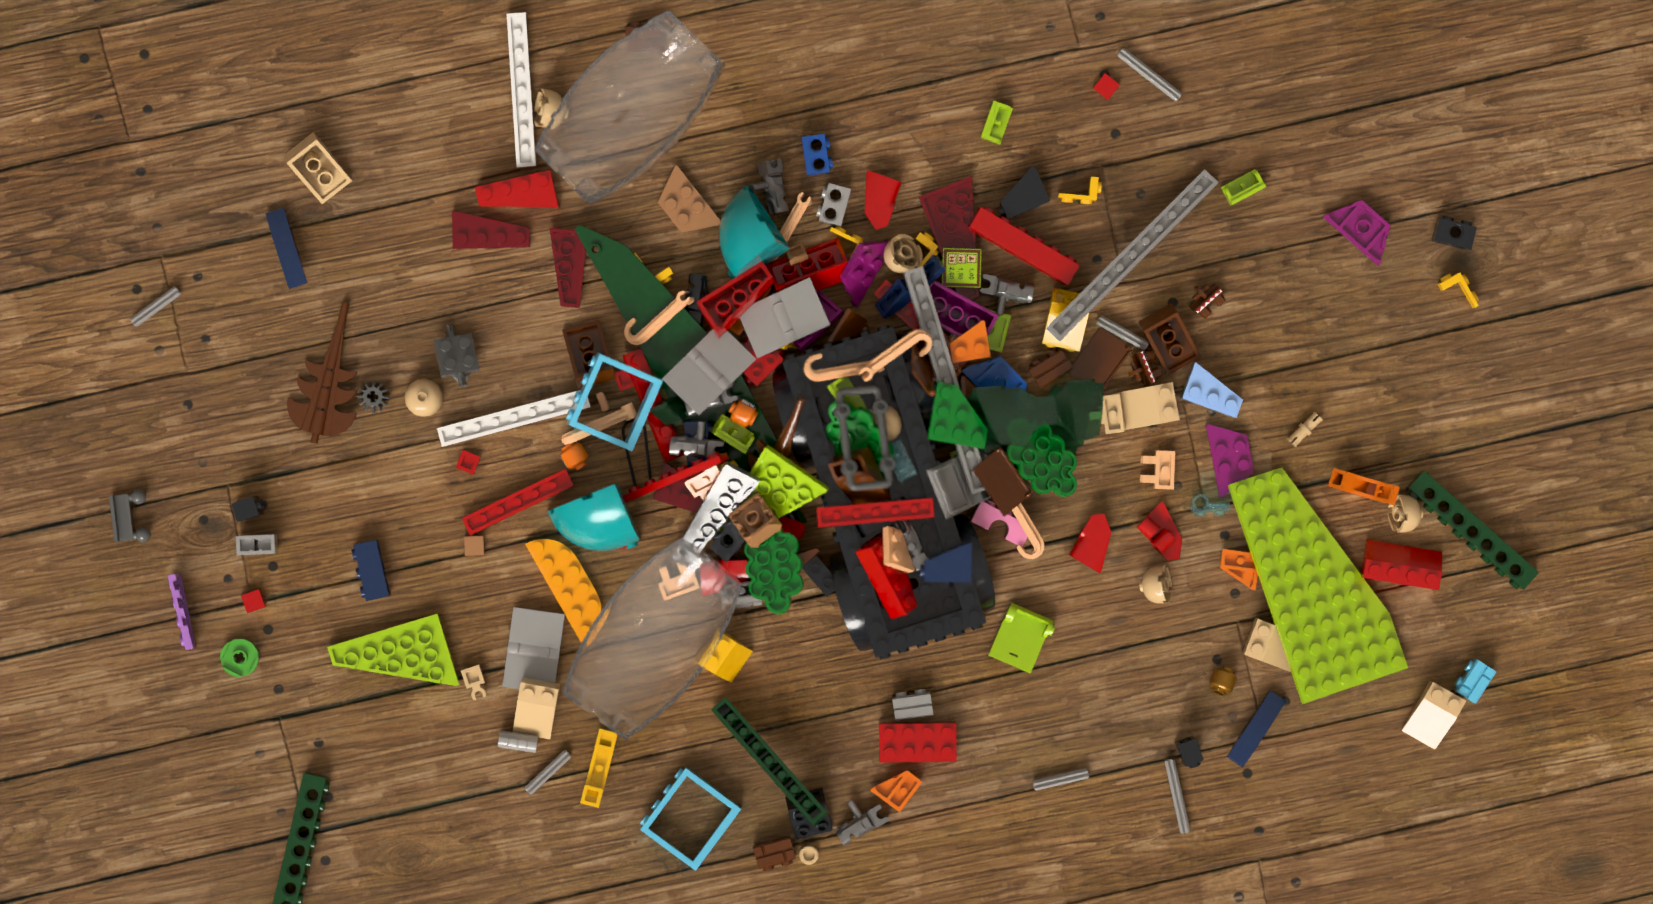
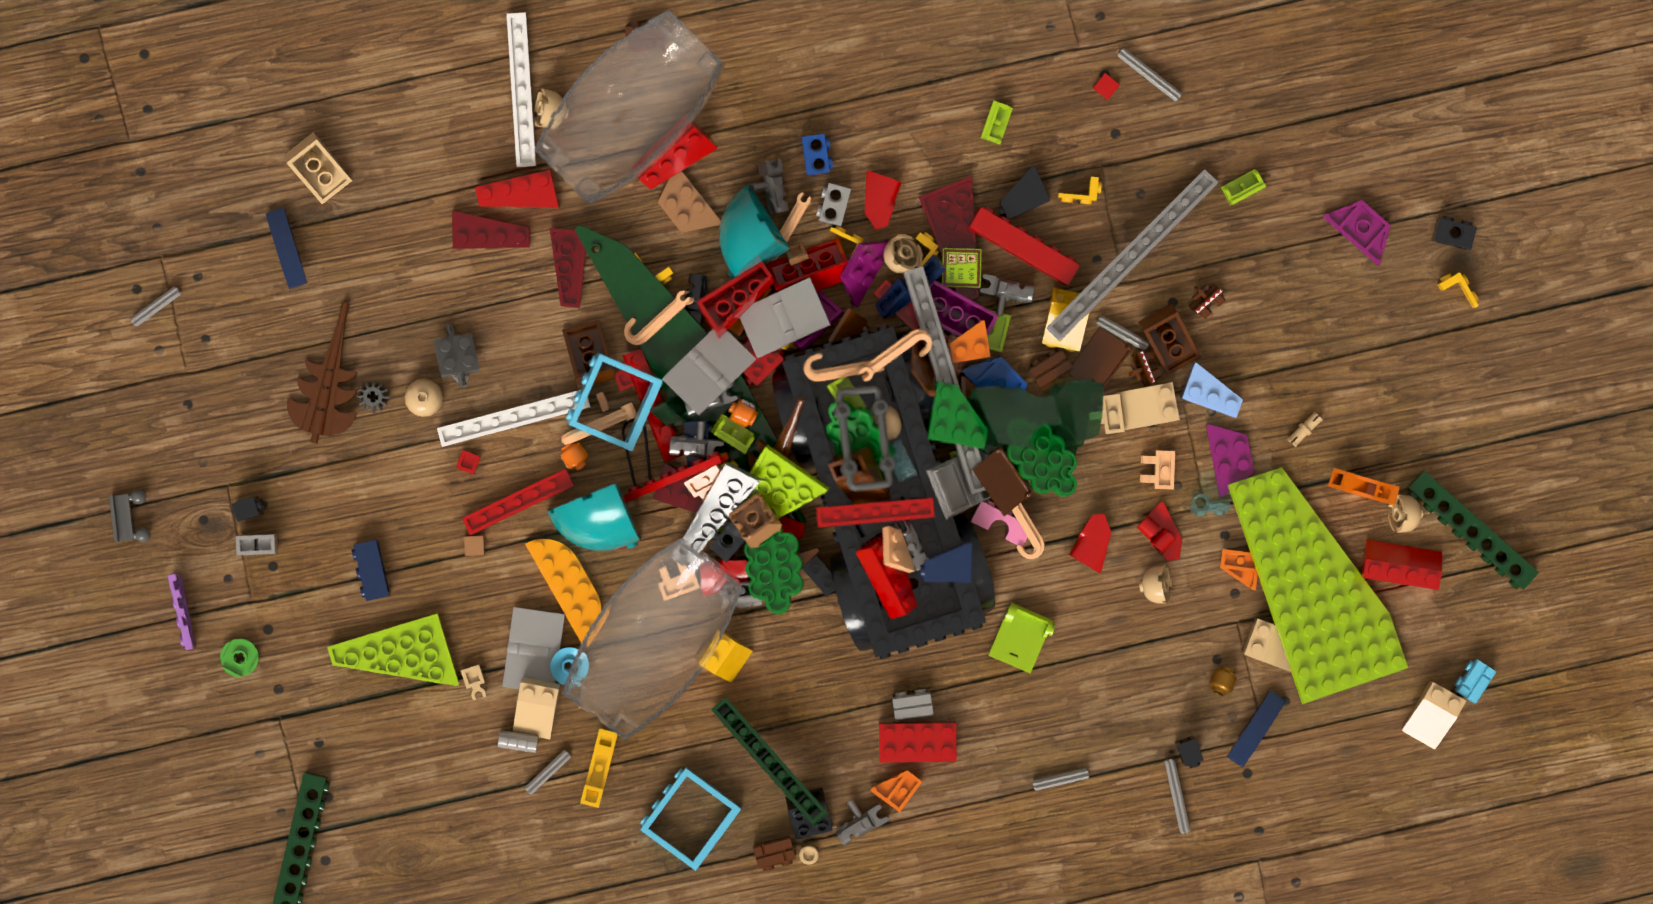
red tile [241,589,266,614] -> none
none -> medium azure dish [550,647,588,686]
none -> red wedge [632,116,718,190]

